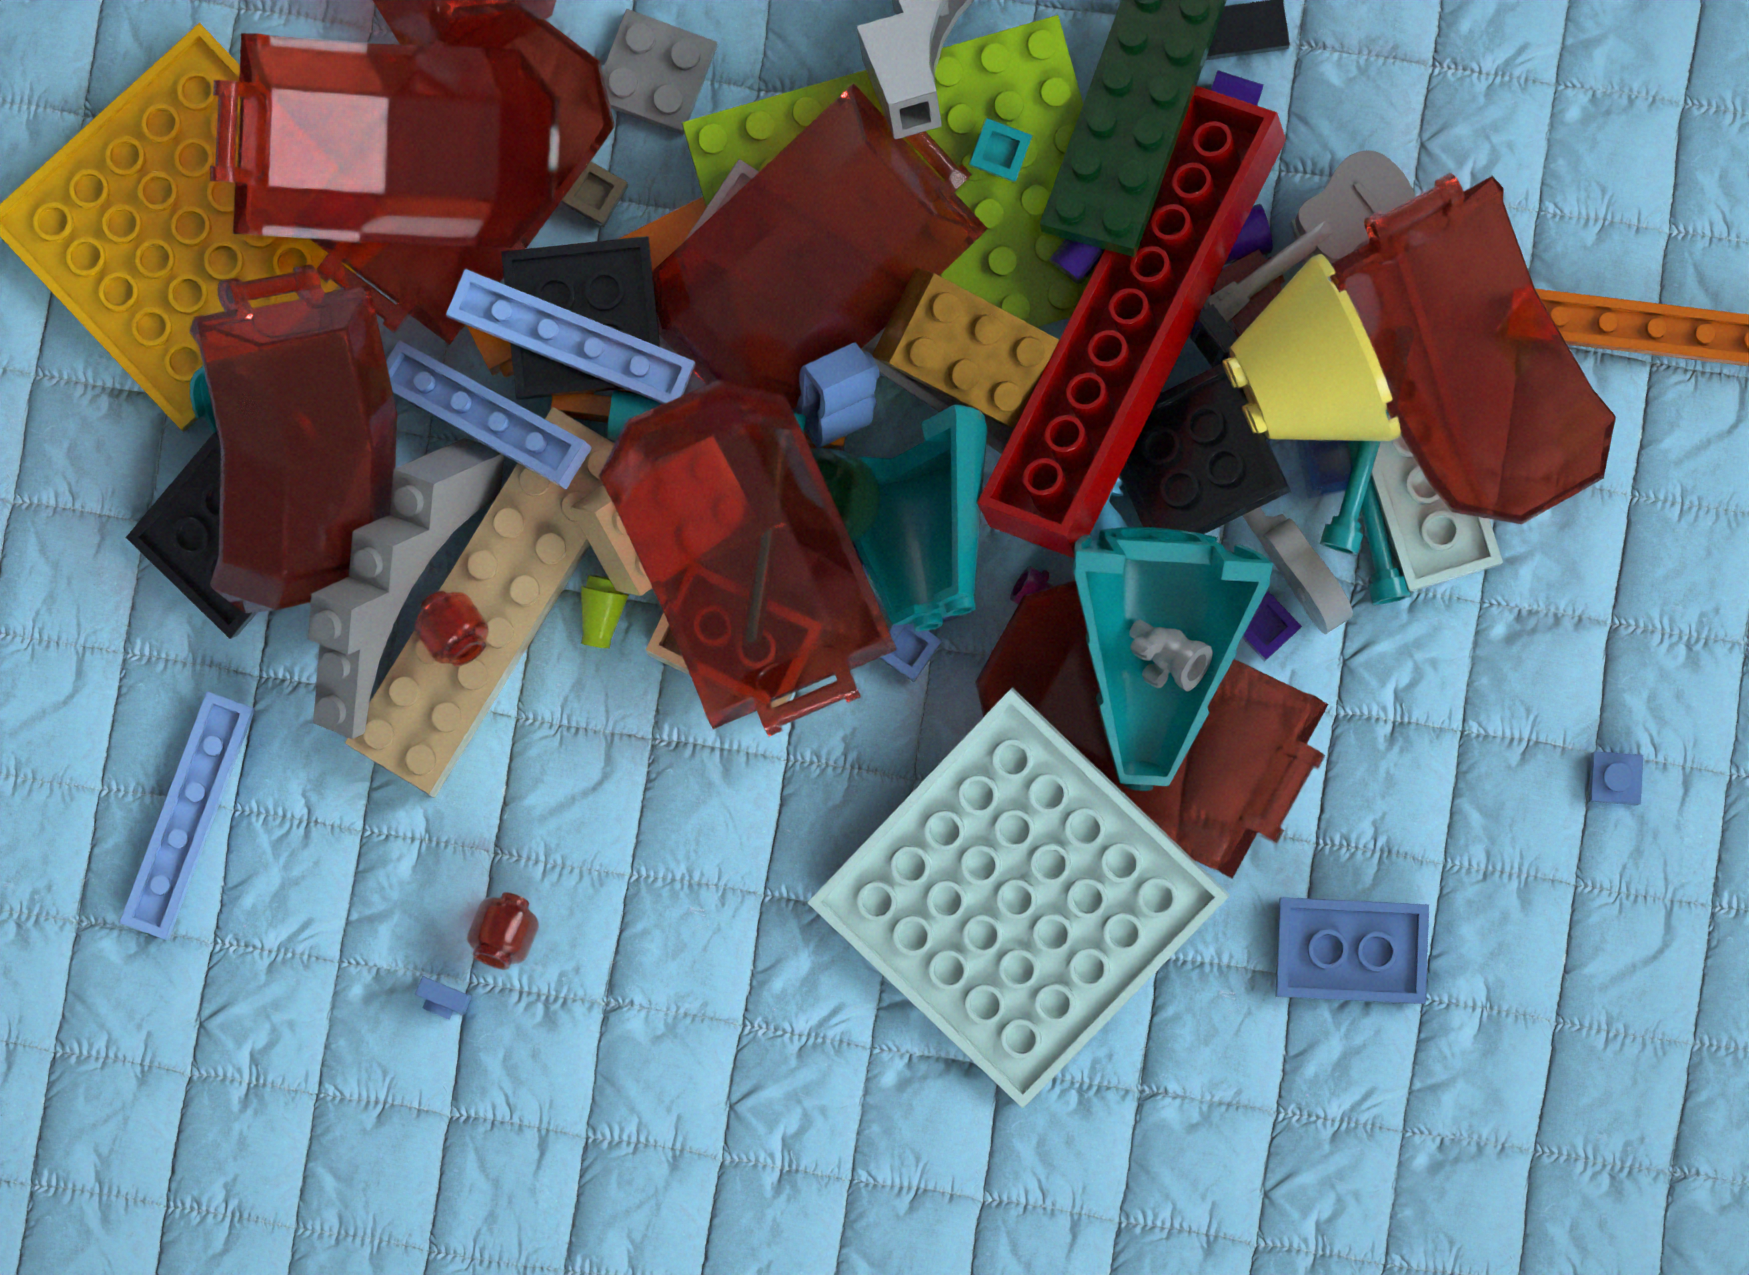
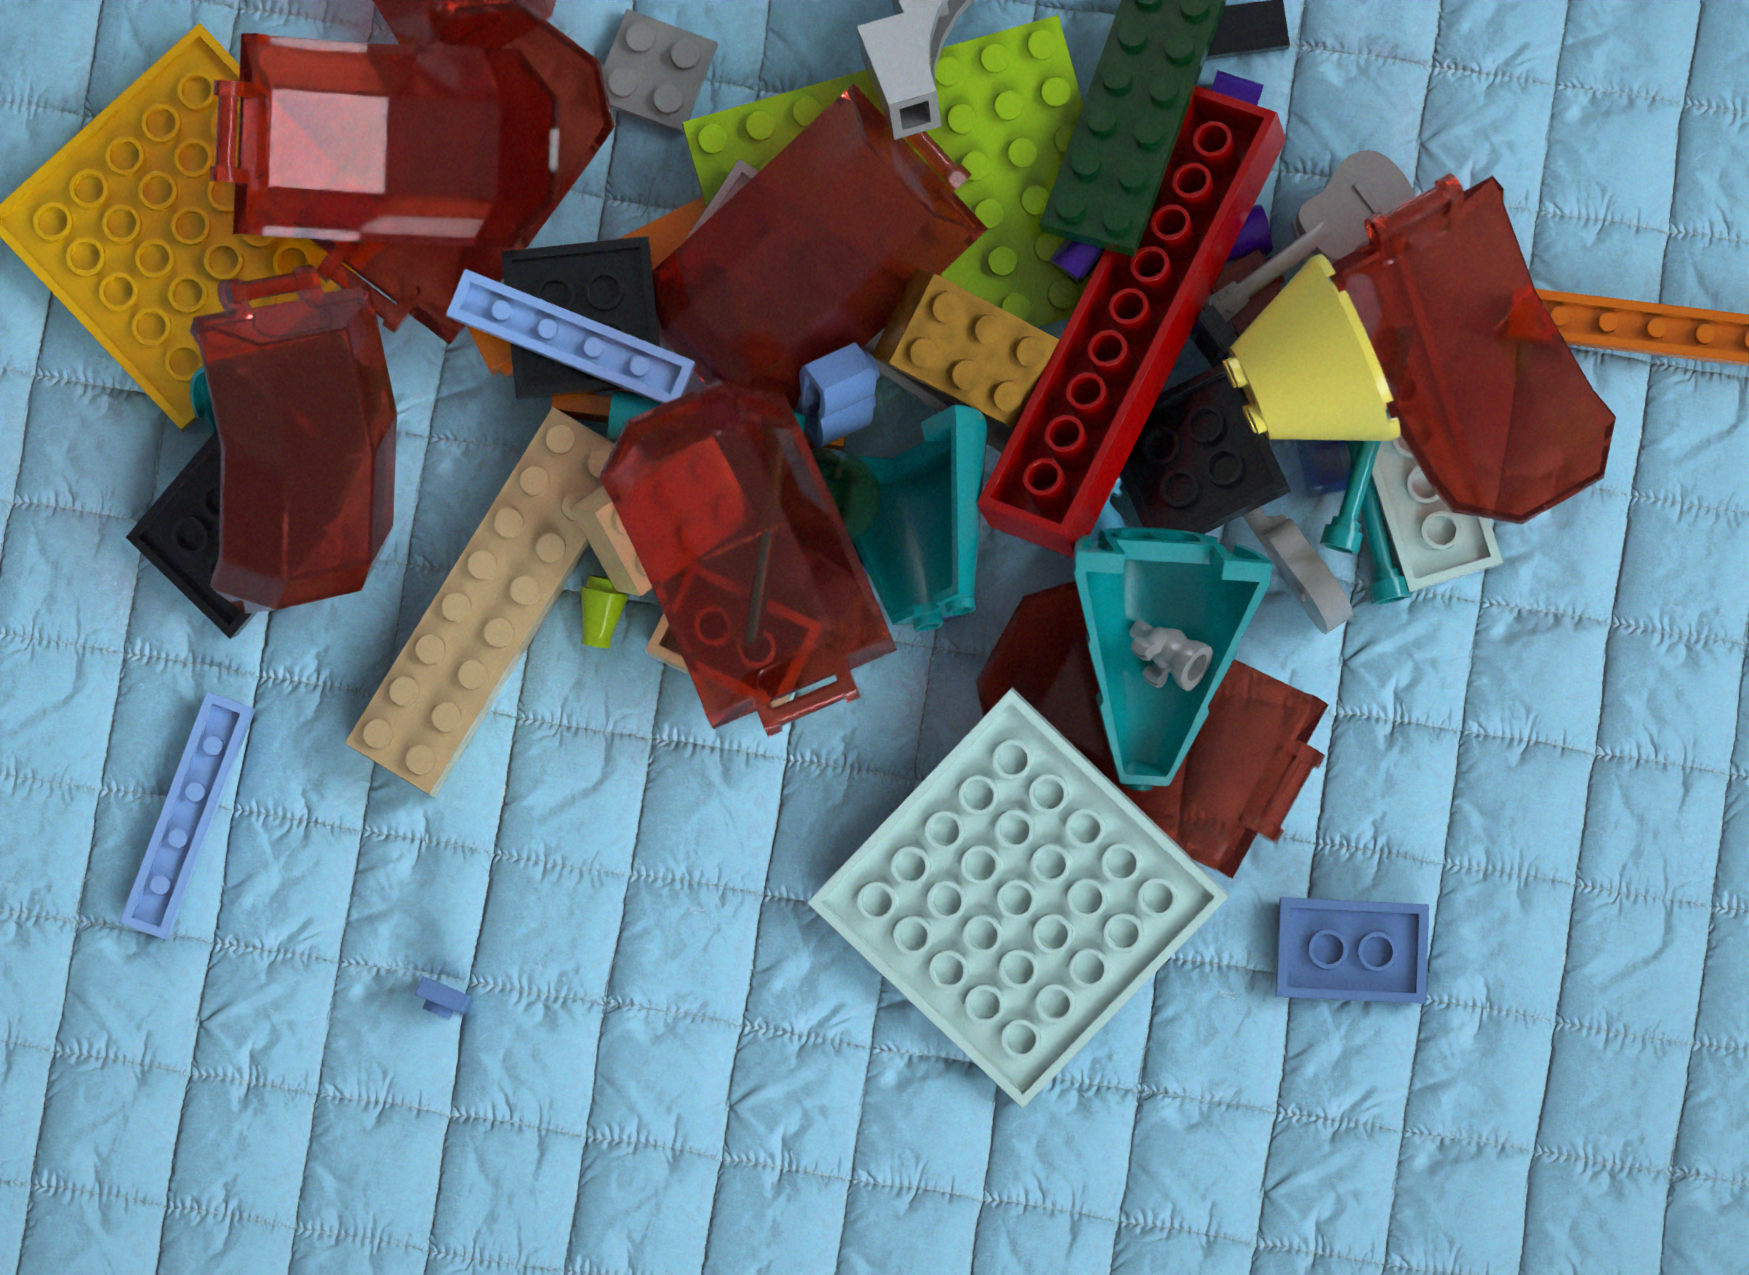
light grey arch [308,438,504,739] -> none
light blue plate [378,340,592,489] -> none
clear red head [414,591,489,666] -> none
clear red head [467,892,539,970] -> none
dark tan plate [561,158,628,227] -> none
medium blue plate [874,624,942,682] -> none
teal plate [968,118,1033,183] -> none
magenta plate [1010,566,1053,613] -> none
dark purple plate [1242,591,1302,662] -> none
medium blue plate [1589,751,1644,805] -> none

